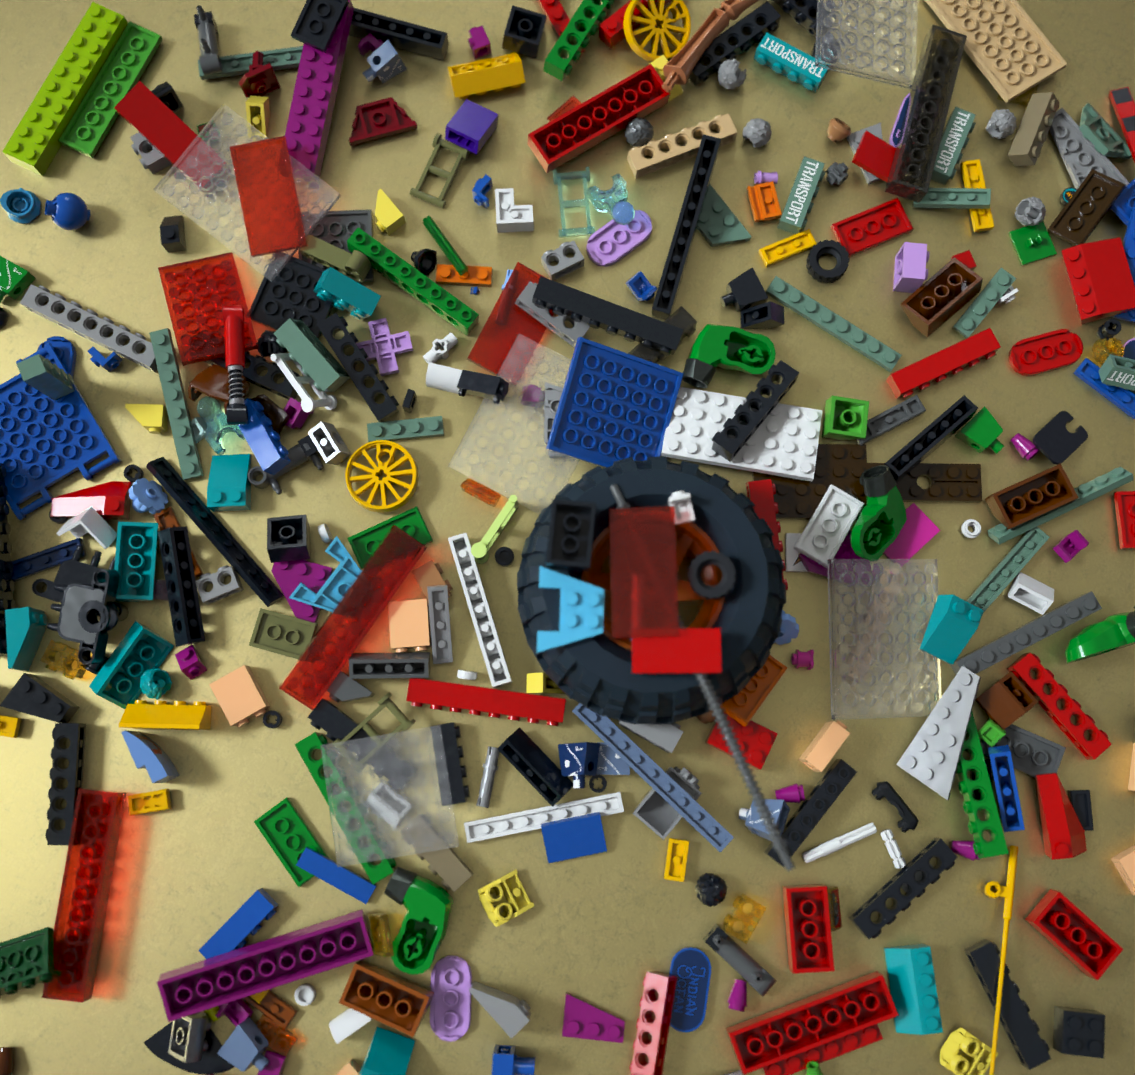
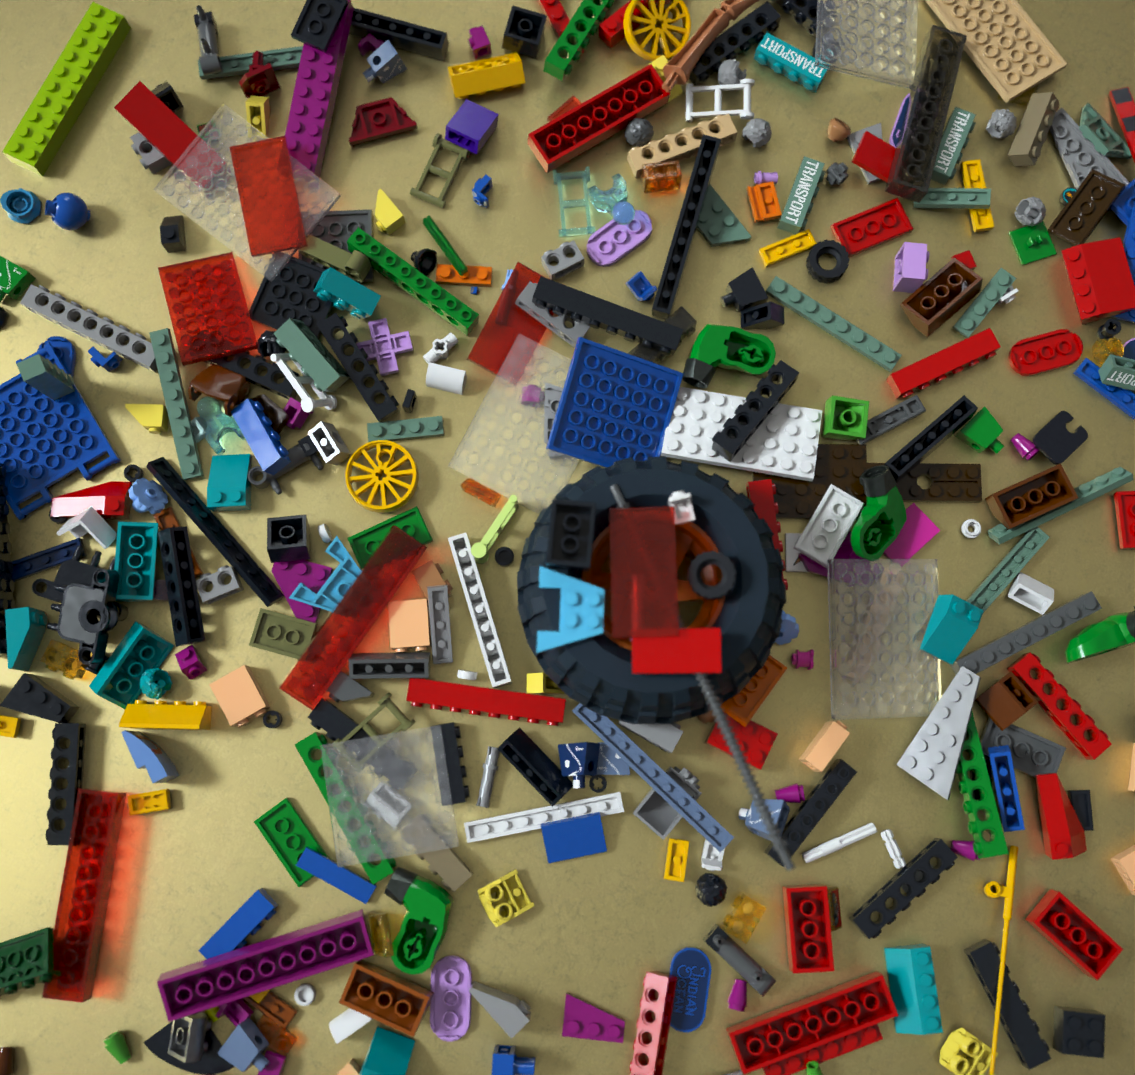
bright green plate [59,21,163,158] -> none
piece [223,305,248,425] -> none
black brick [457,370,509,404] -> none
white panel [495,188,534,233] -> none
black piece [872,781,919,833] -> none
bright green tile [978,719,1006,747] -> none
magenta bracket [1053,530,1089,563] -> none
none -> bright green cone [103,1031,131,1064]
none -> clear orange brick [641,160,682,193]
none -> white piece [686,79,755,122]
none -> white bracket [701,839,725,871]

